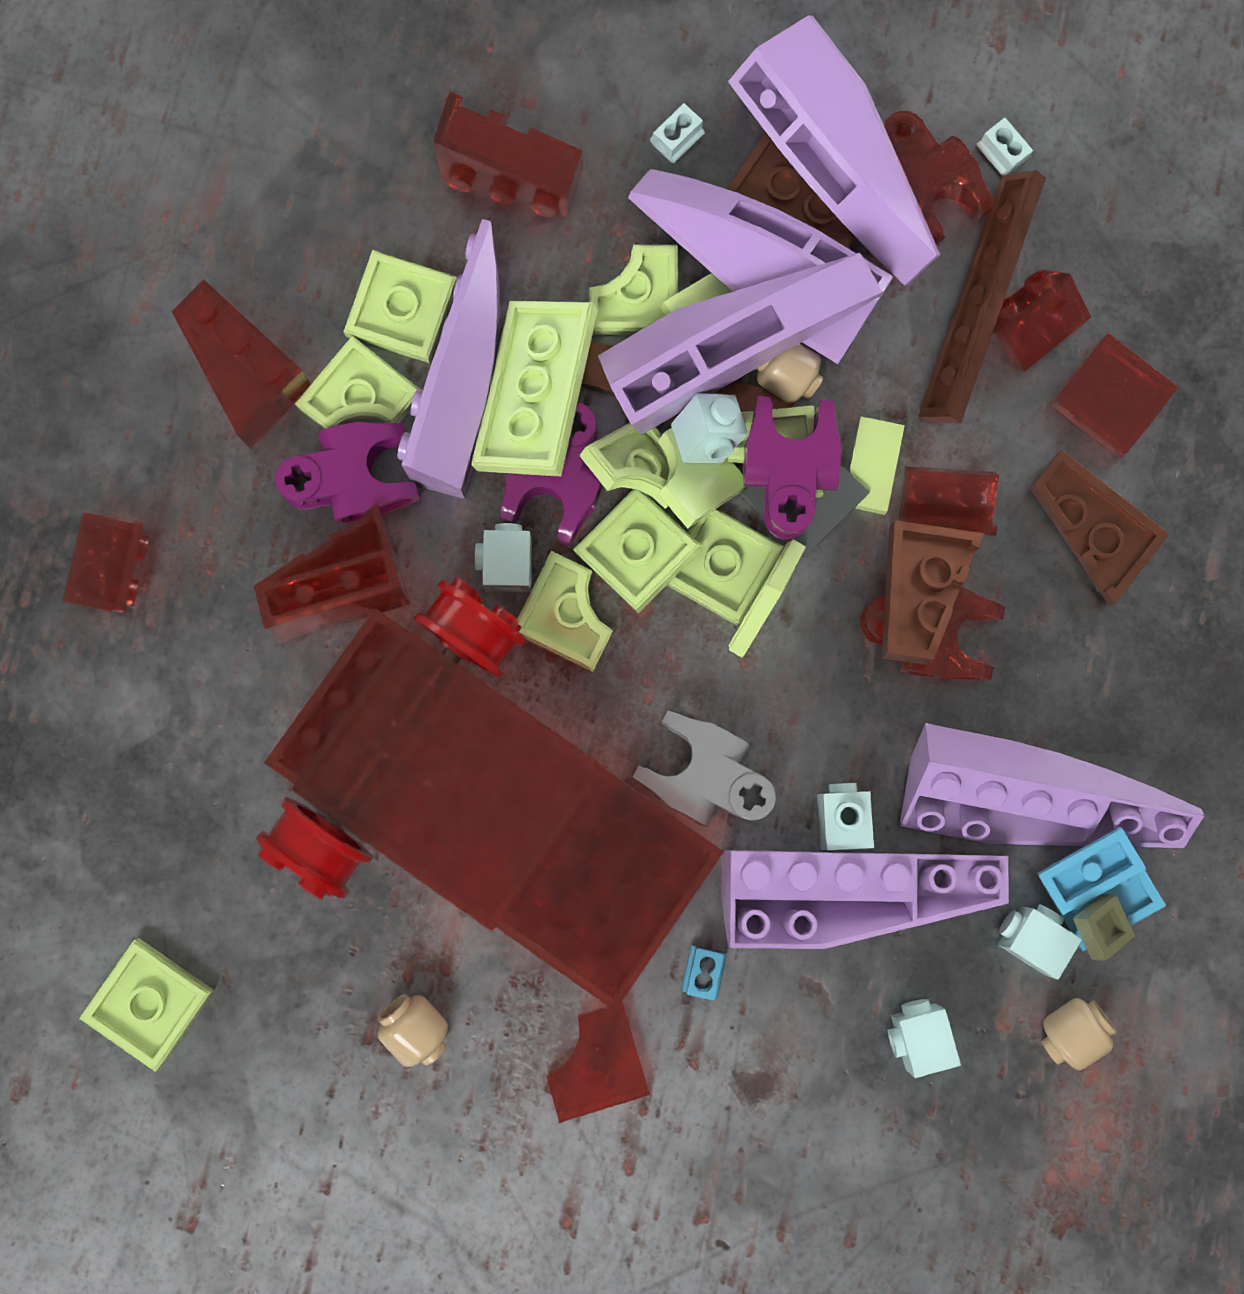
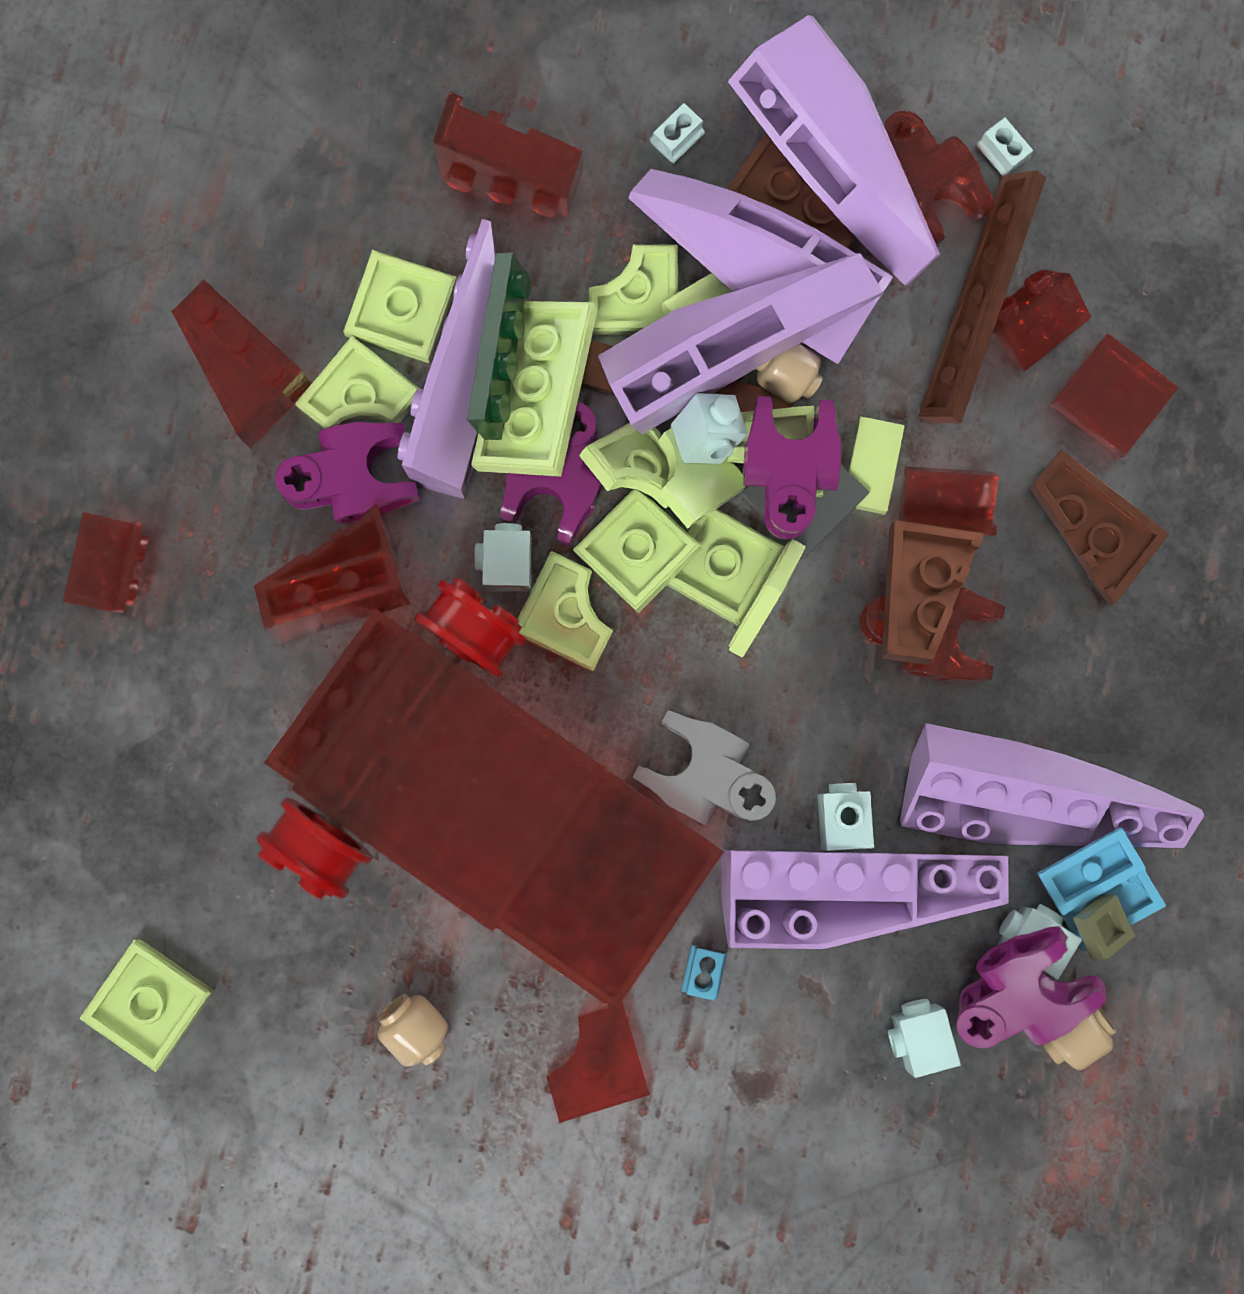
none -> dark green plate [467,252,531,440]
none -> magenta piece [957,926,1106,1048]

